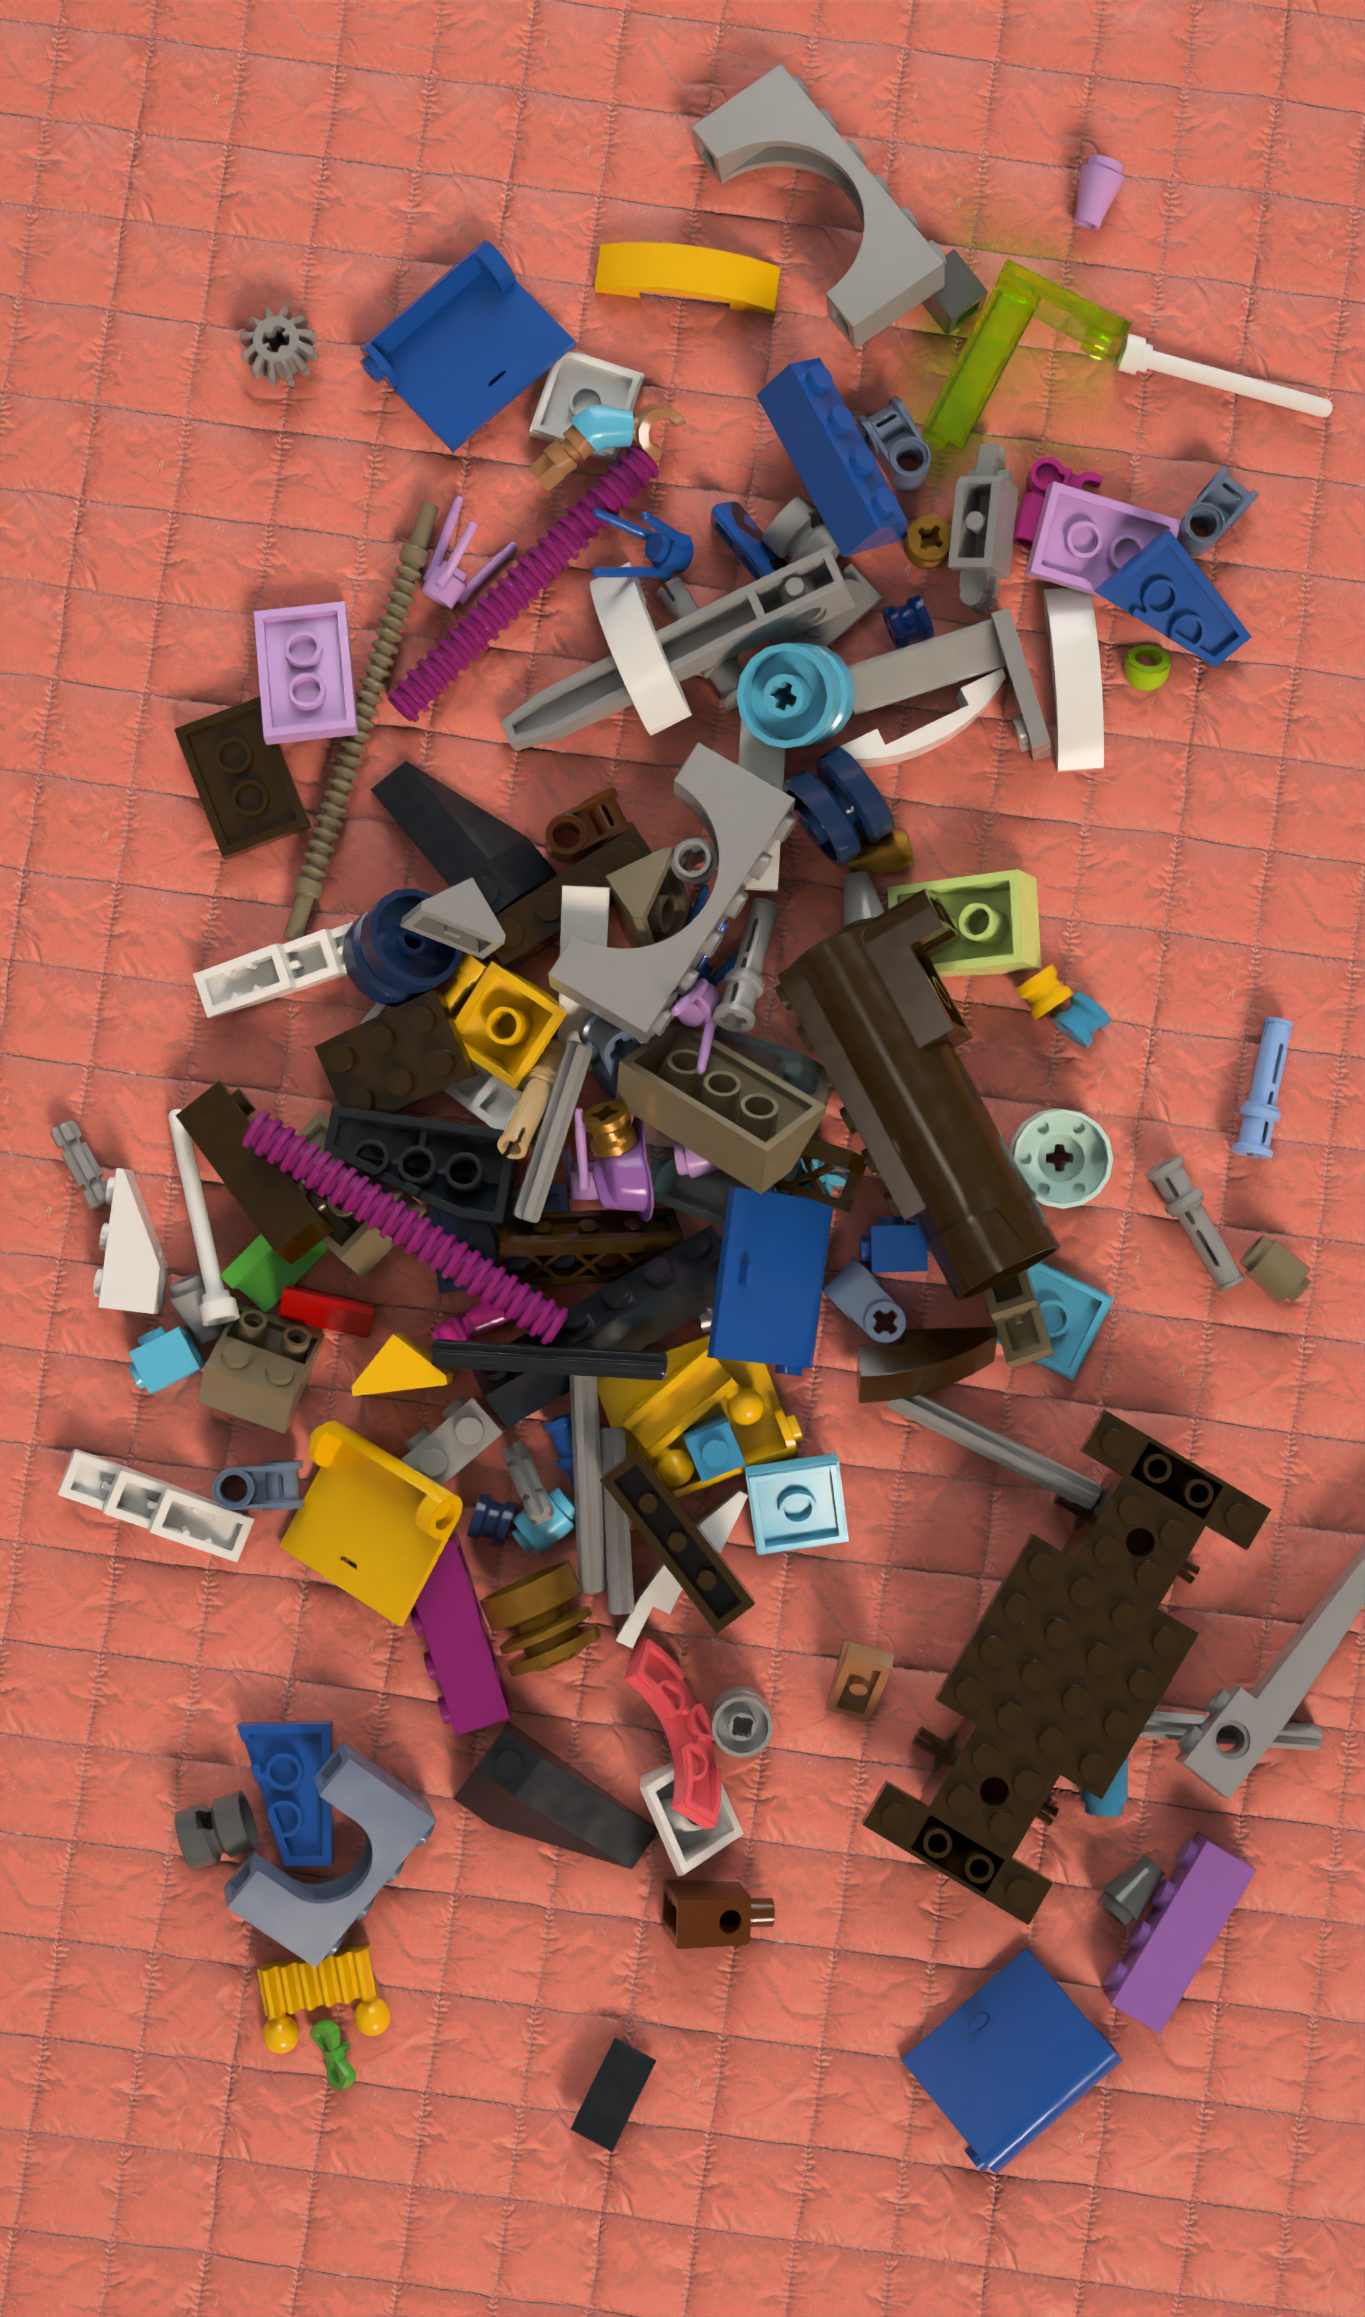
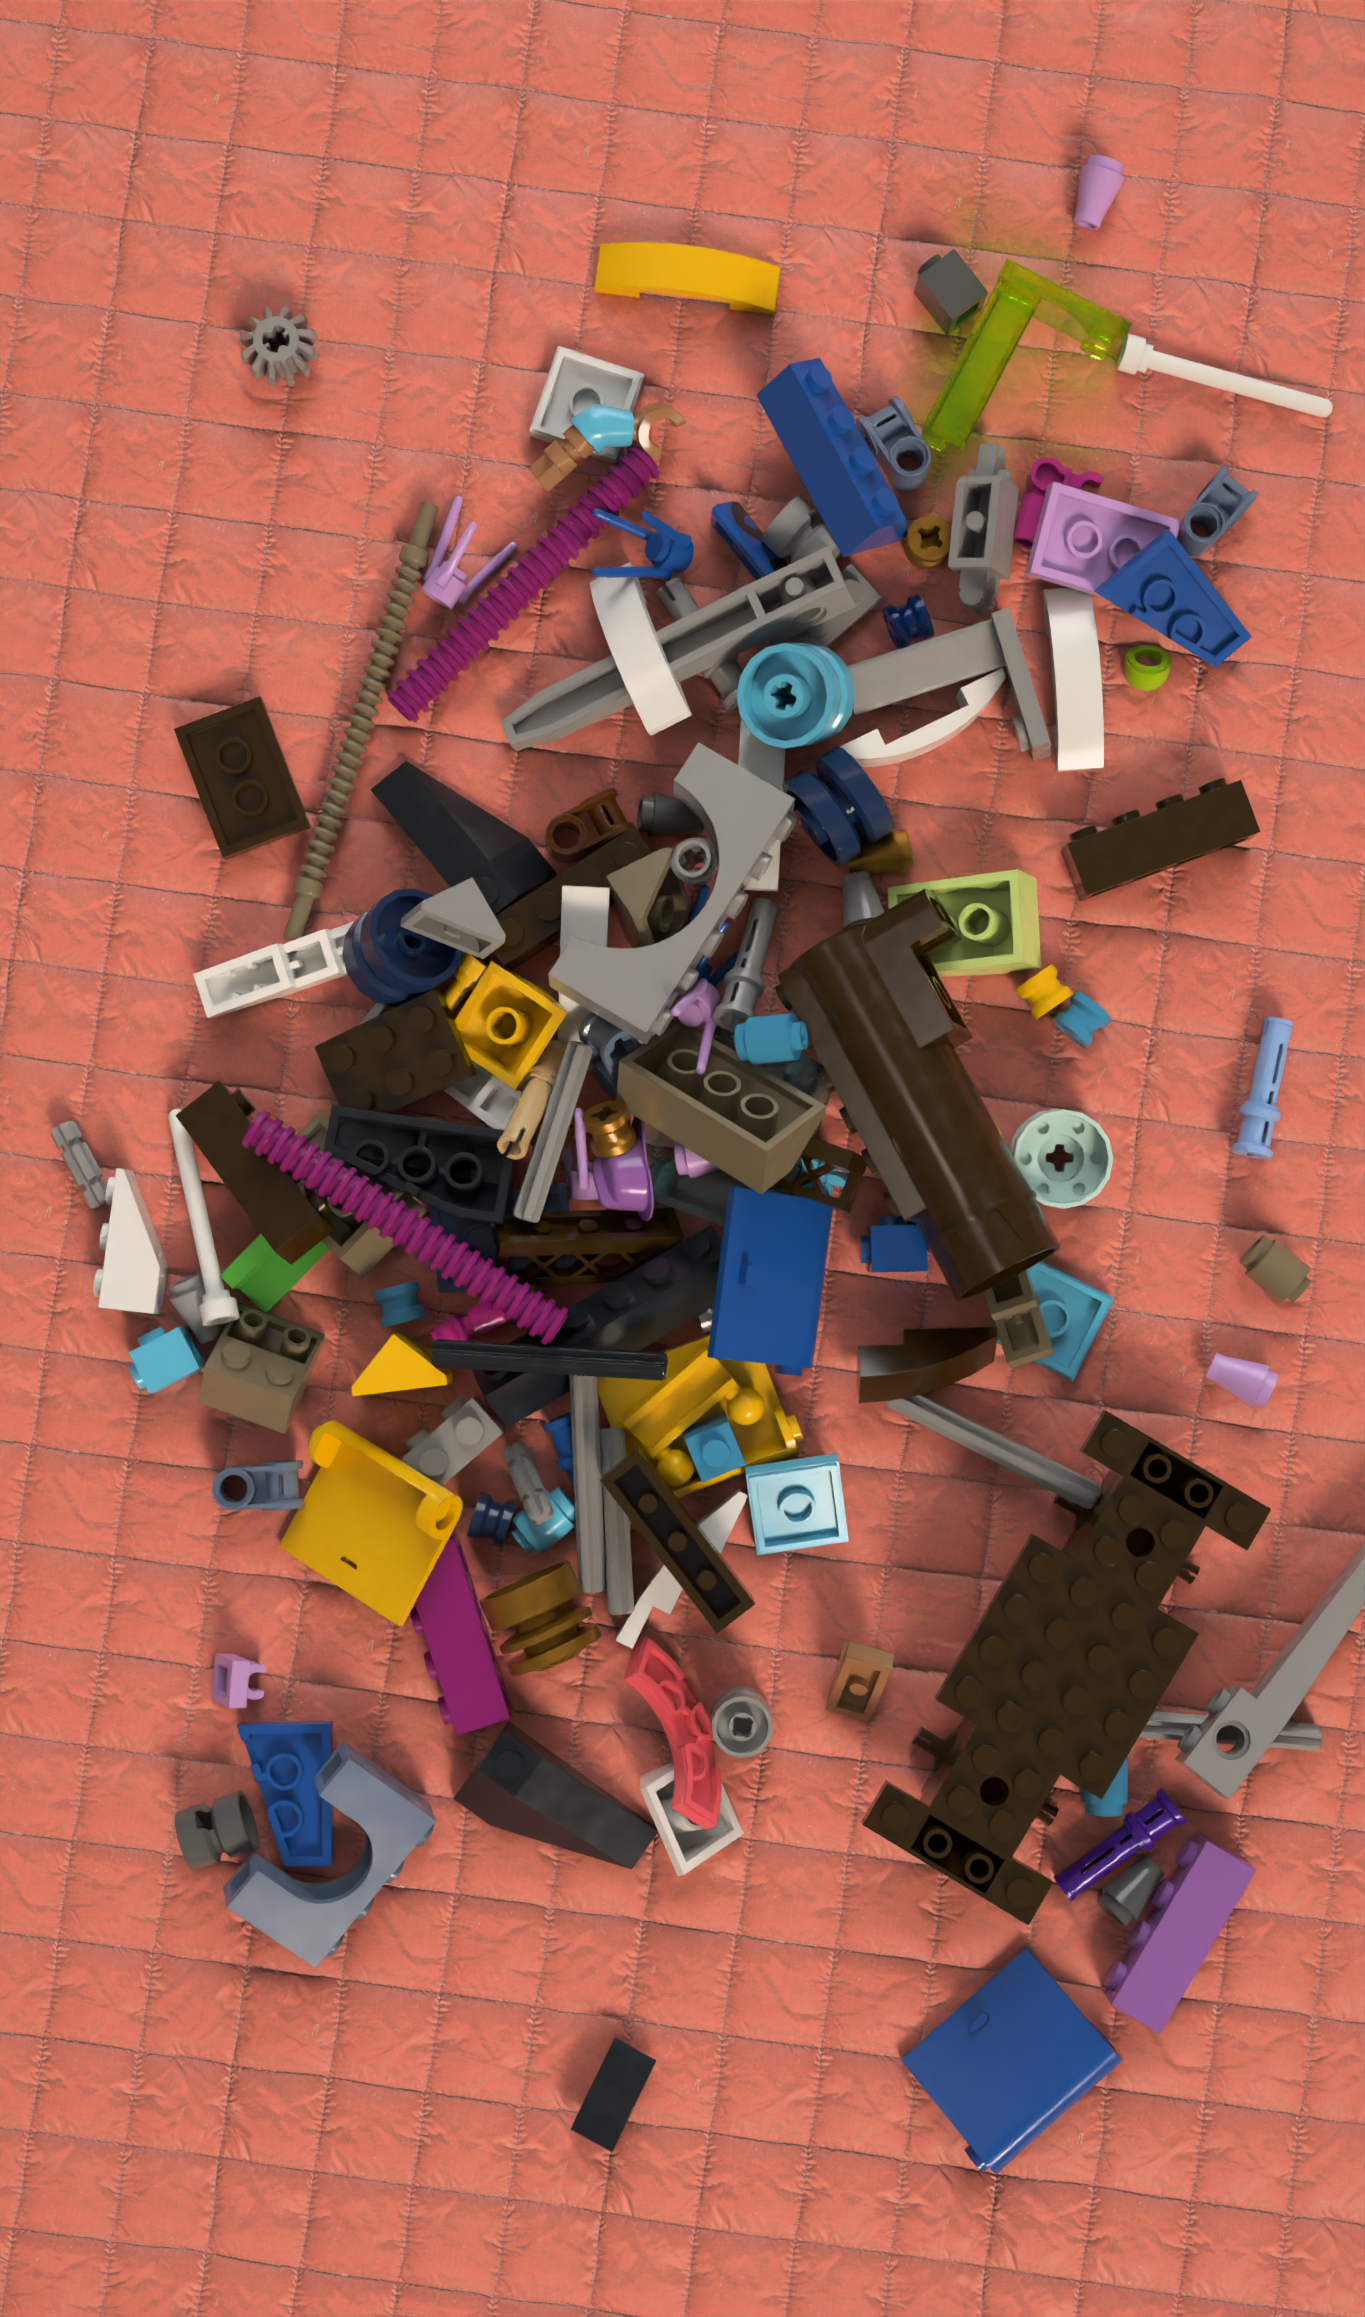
white slope [57,1448,254,1562] -> none
lavender plate [254,601,359,745] -> none
yellow gear [257,1943,391,2054] -> none
red slope [279,1283,377,1338] -> none
bright green piece [310,2019,357,2090] -> none
blue door [359,240,576,453] -> none
reddish brown torso [662,1880,775,1949] -> none
light grey arch [691,64,947,349] -> none
sand blue piece [822,1258,906,1344] -> none
light grey pin [1145,1154,1245,1292] -> none
none -> lavender tile [212,1653,266,1708]
none -> dark azure wheel [373,1281,427,1328]
none -> dark grey cone [637,791,705,837]
none -> dark azure brick [734,1013,808,1065]
none -> dark purple pin [1053,1787,1187,1901]
none -> dark brown brick [1061,778,1261,901]
none -> lavender cone [1205,1352,1279,1408]

